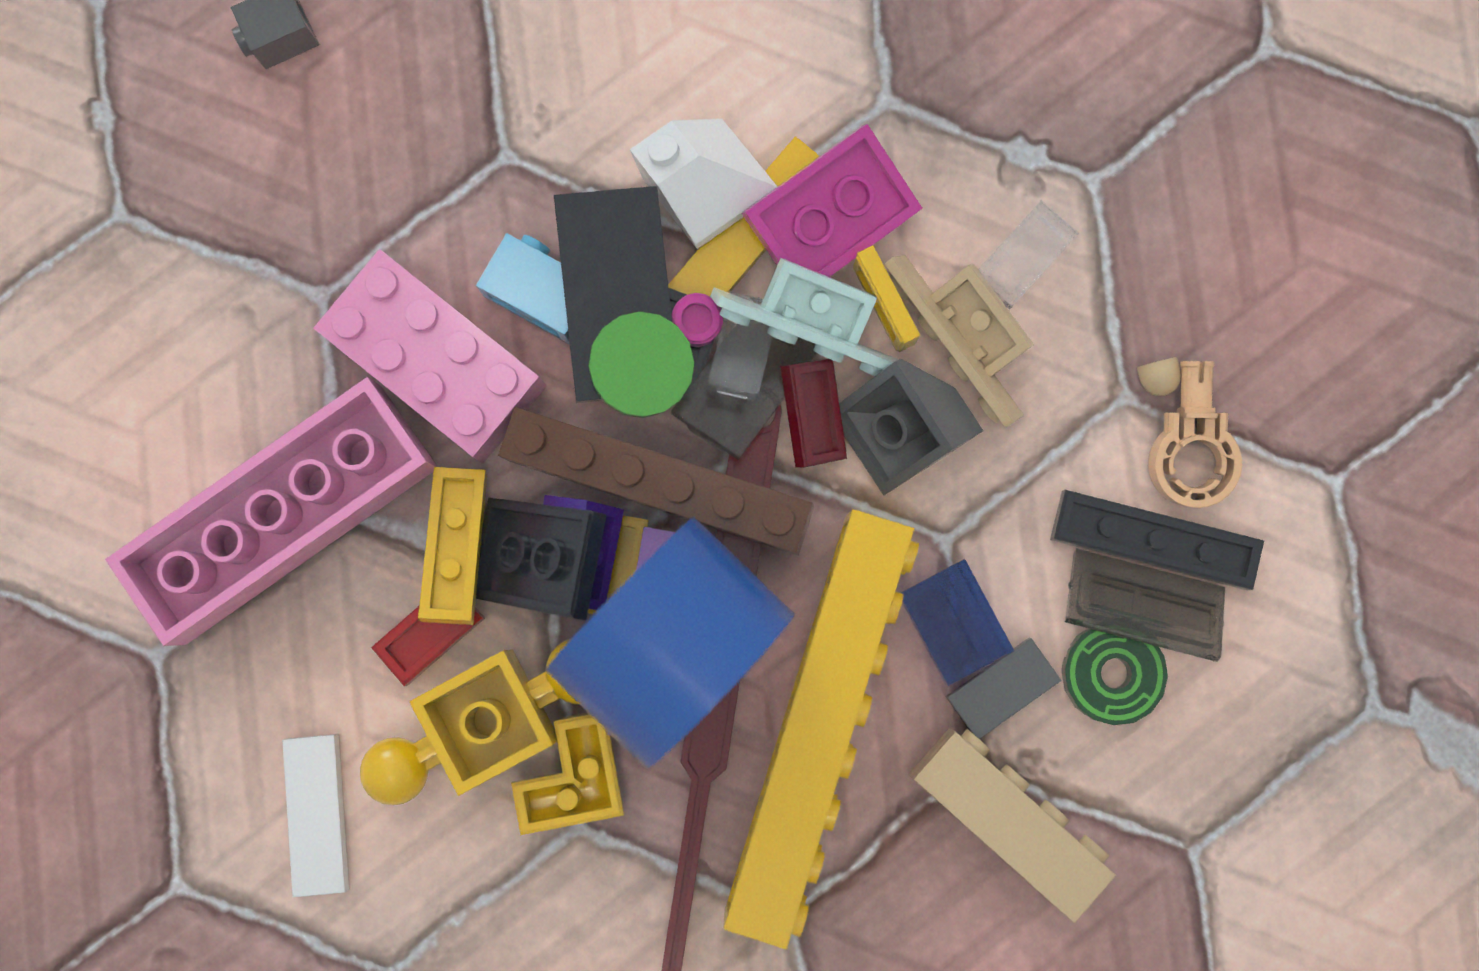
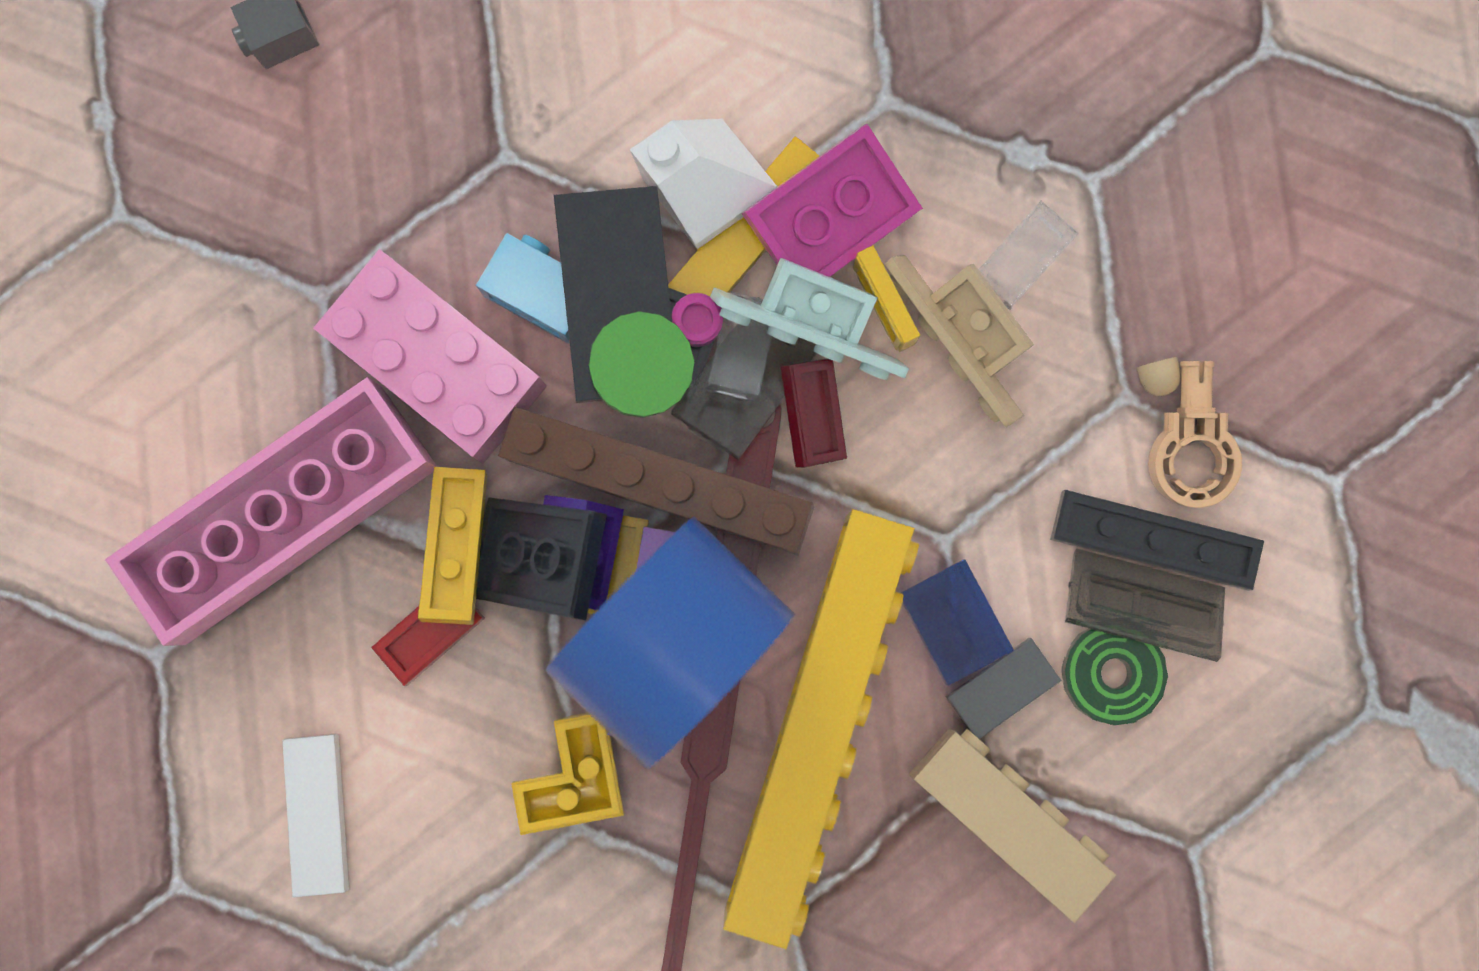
yellow brick [360,638,579,805] -> none
dark grey slope [839,359,983,496] -> none

